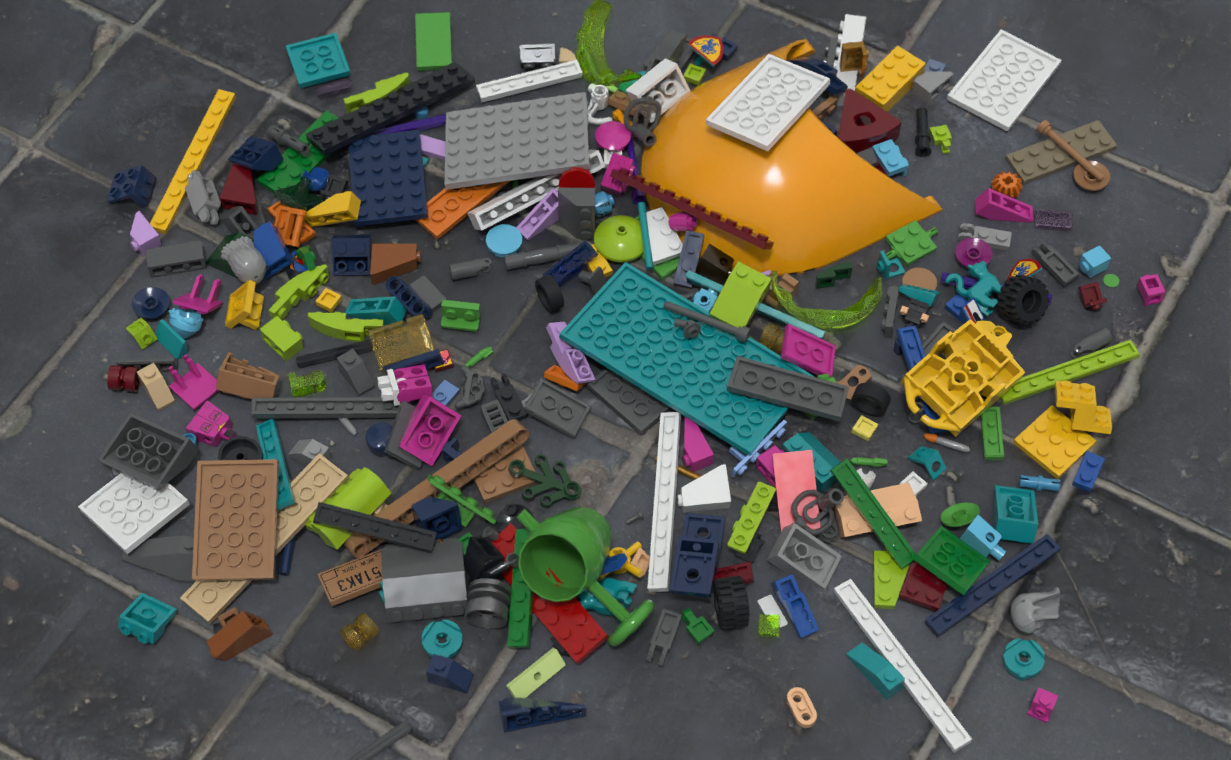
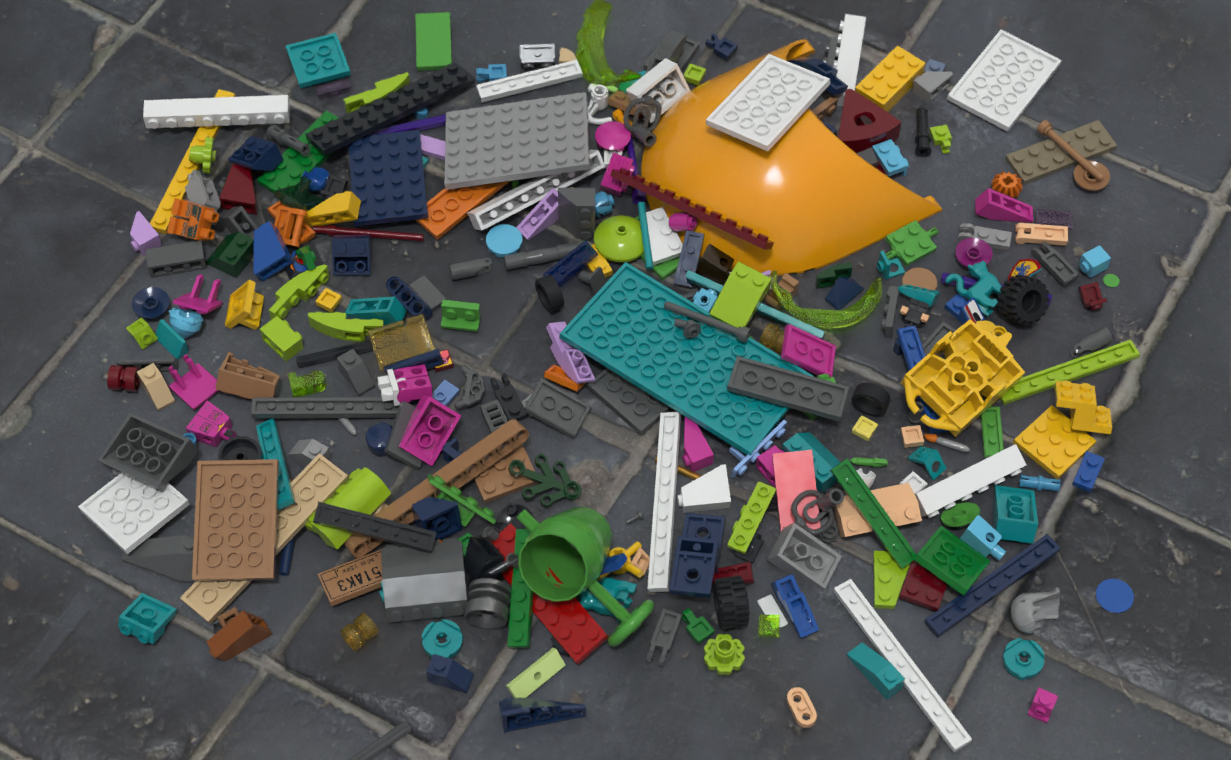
dark blue bracket [107,165,156,208] -> none
light grey piece [221,236,267,285] -> none
dark orange slope [370,244,421,285] -> none
bright green piece [464,347,494,368] -> none
red tile [559,167,595,188] -> none
shield [687,35,723,67] -> none
medium nougat piece [836,364,872,401] -> none
pearl gold bracket [839,41,869,77] -> none
dark pink brick [1137,274,1166,306] -> none
none -> white brick [143,95,290,129]
none -> orange hips [167,198,219,241]
none -> lime plant [189,137,216,174]
none -> dark red bar [313,225,424,241]
none -> dark azure plate [476,64,507,82]
none -> lime plant [704,634,745,675]
none -> dark blue slope [825,277,864,312]
none -> light nougat plate [900,425,924,448]
none -> white brick [915,444,1026,518]
none -> light nougat plate [1015,223,1068,246]
none -> blue sticker [1096,579,1134,613]

